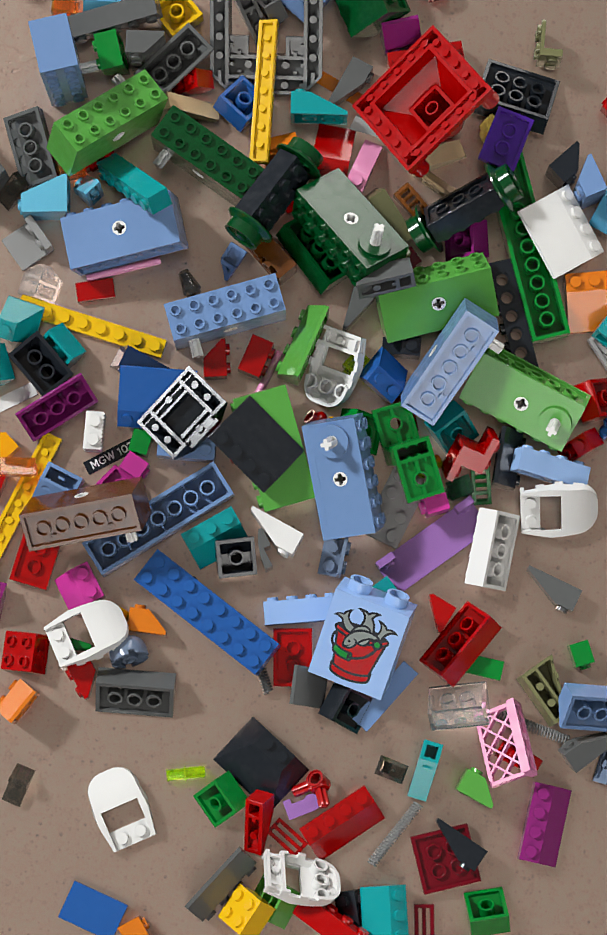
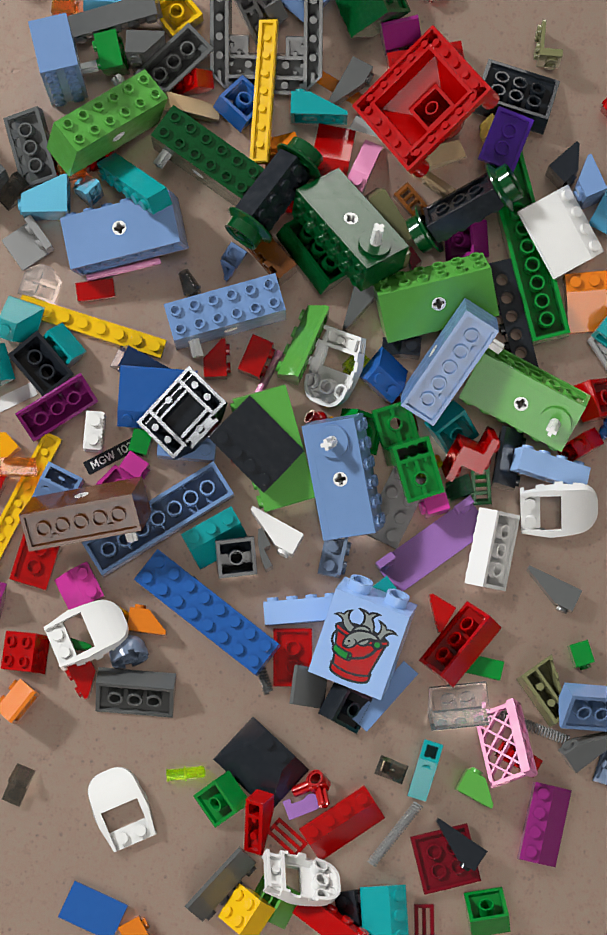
dark grey slope [356,257,416,300] -> none

